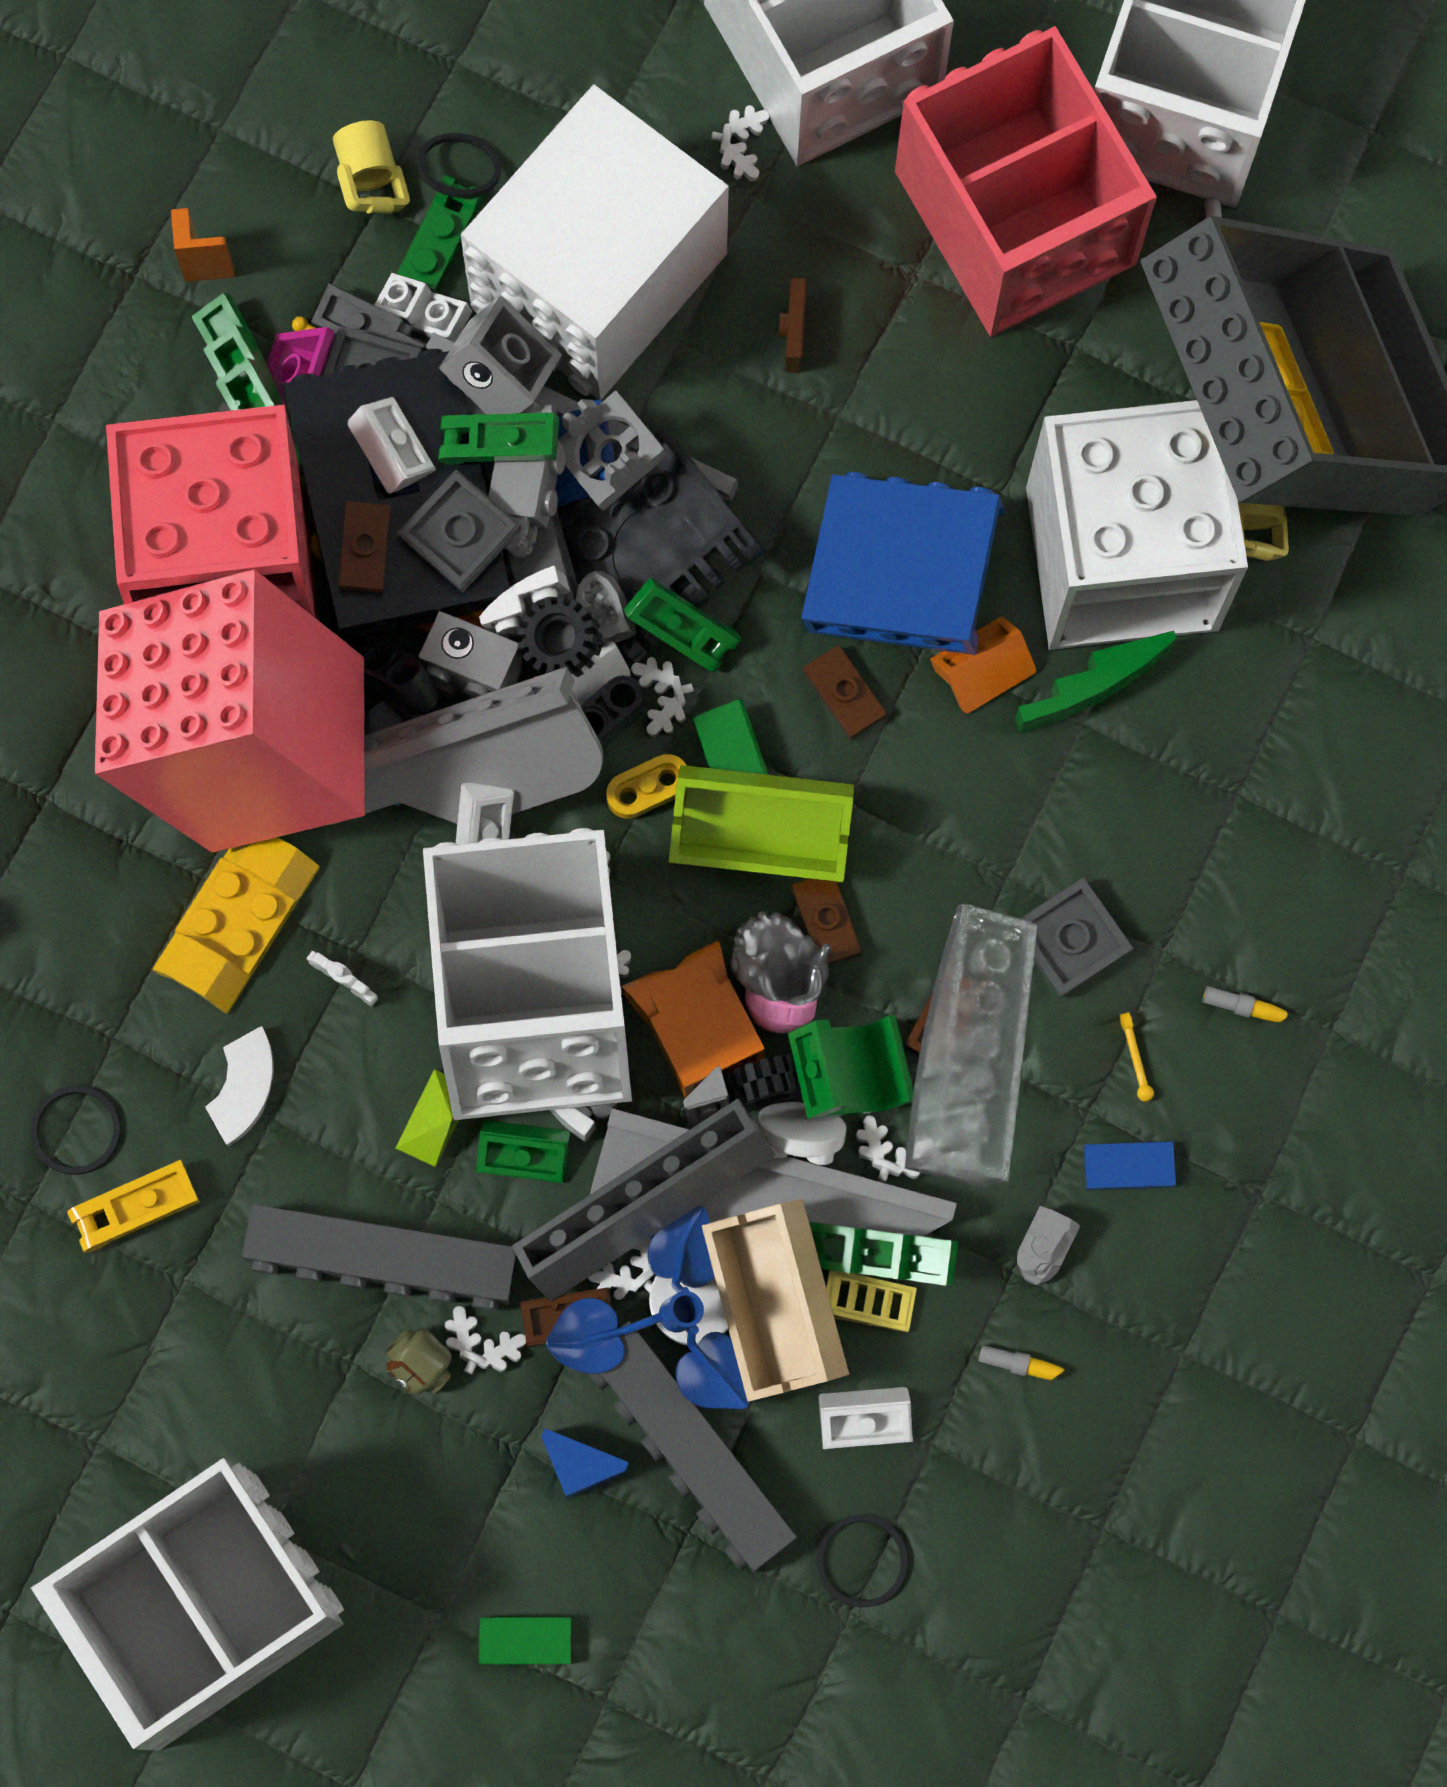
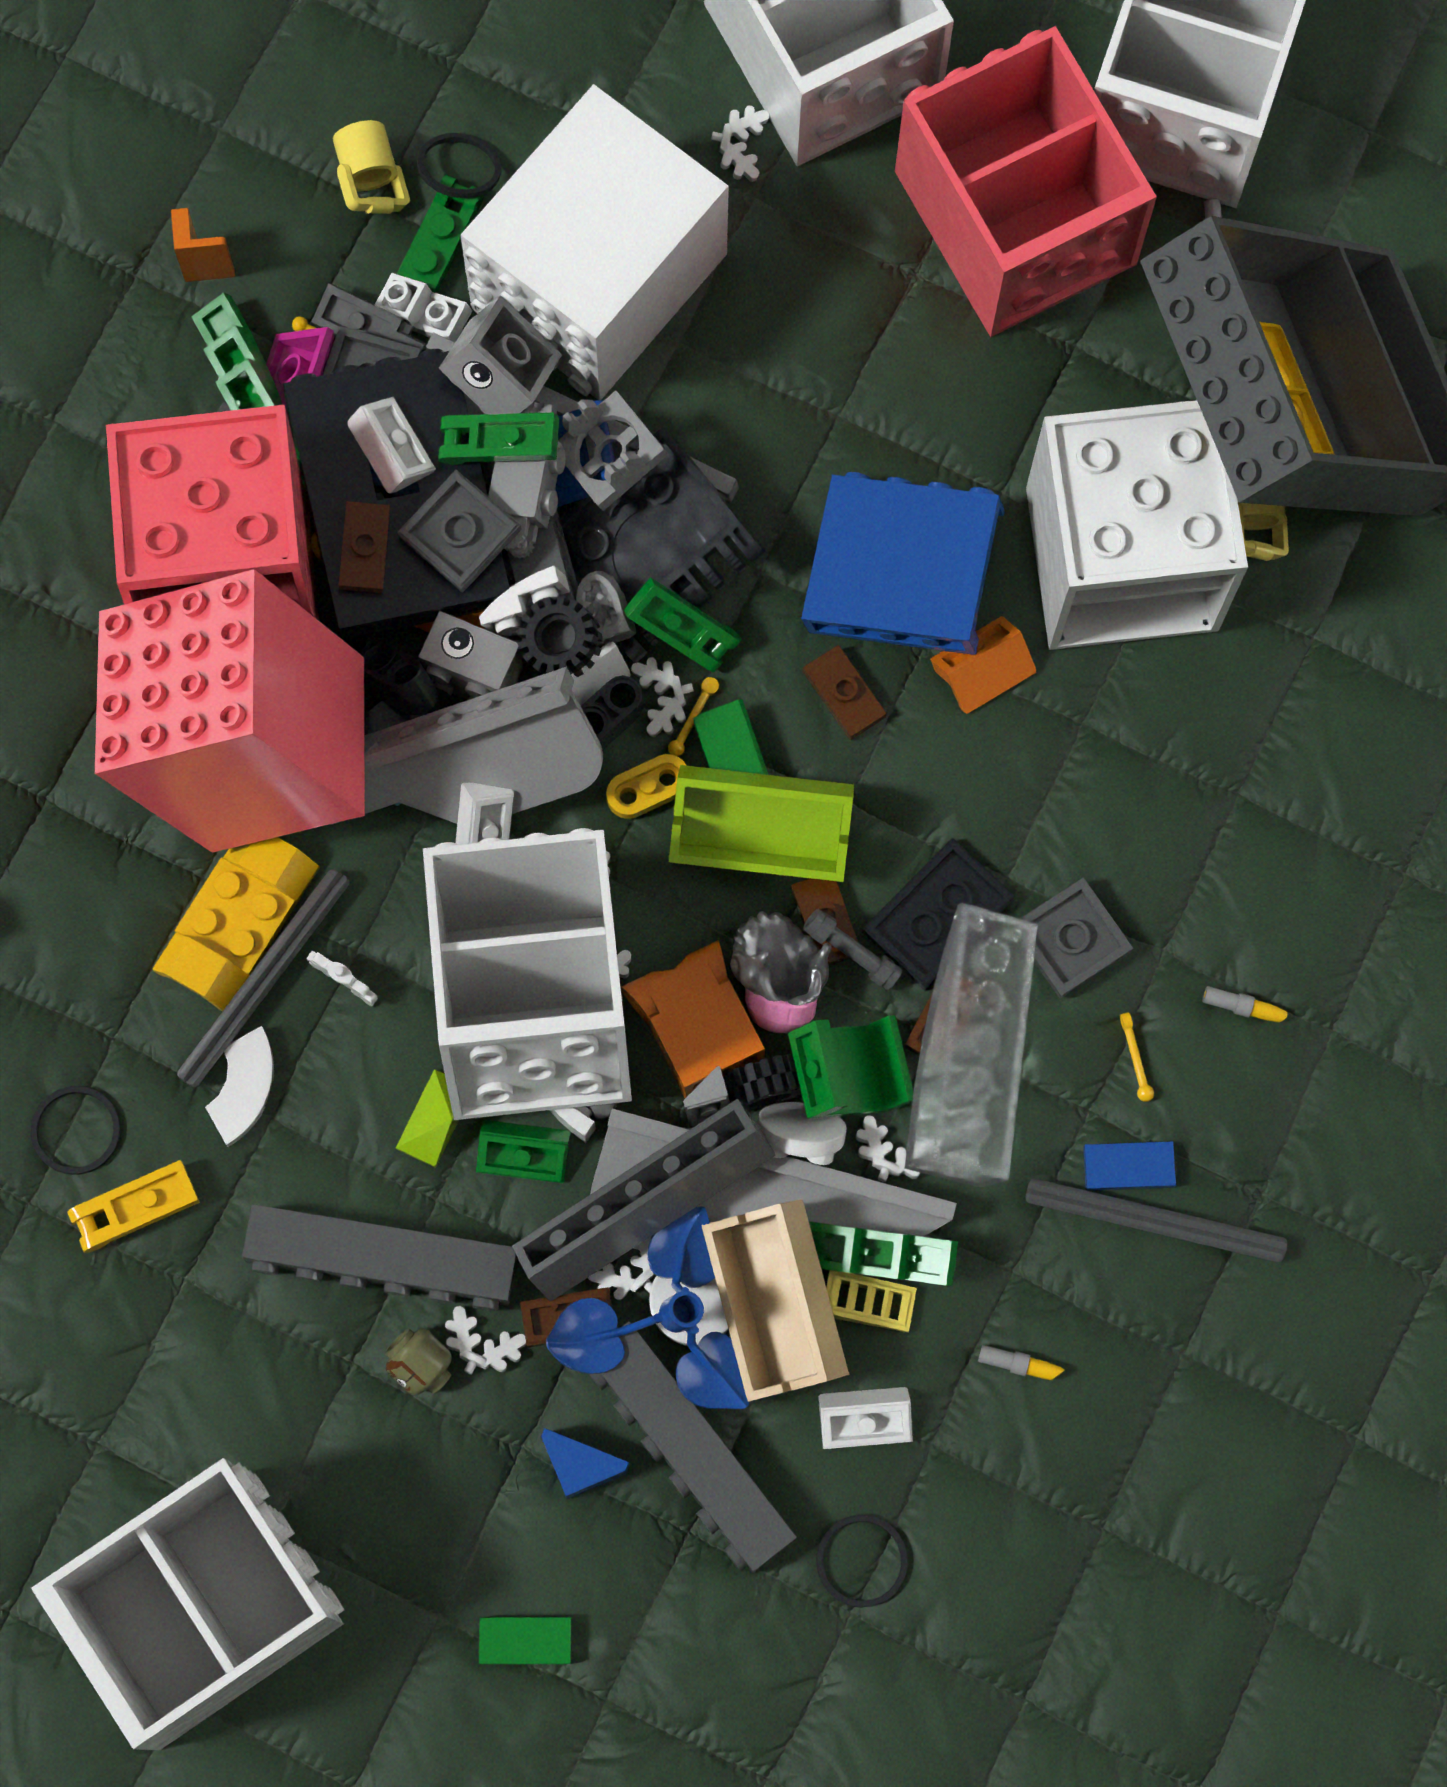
reddish brown plate [779,278,808,373] -> none
green slope [1015,630,1177,734] -> none
light grey rock [1017,1206,1080,1285] -> none
none -> dark grey axle [177,869,350,1087]
none -> yellow hinge [668,677,719,757]
none -> dark grey bar [803,908,902,990]
none -> black tile [862,838,1016,991]
none -> dark grey axle [1025,1178,1287,1262]

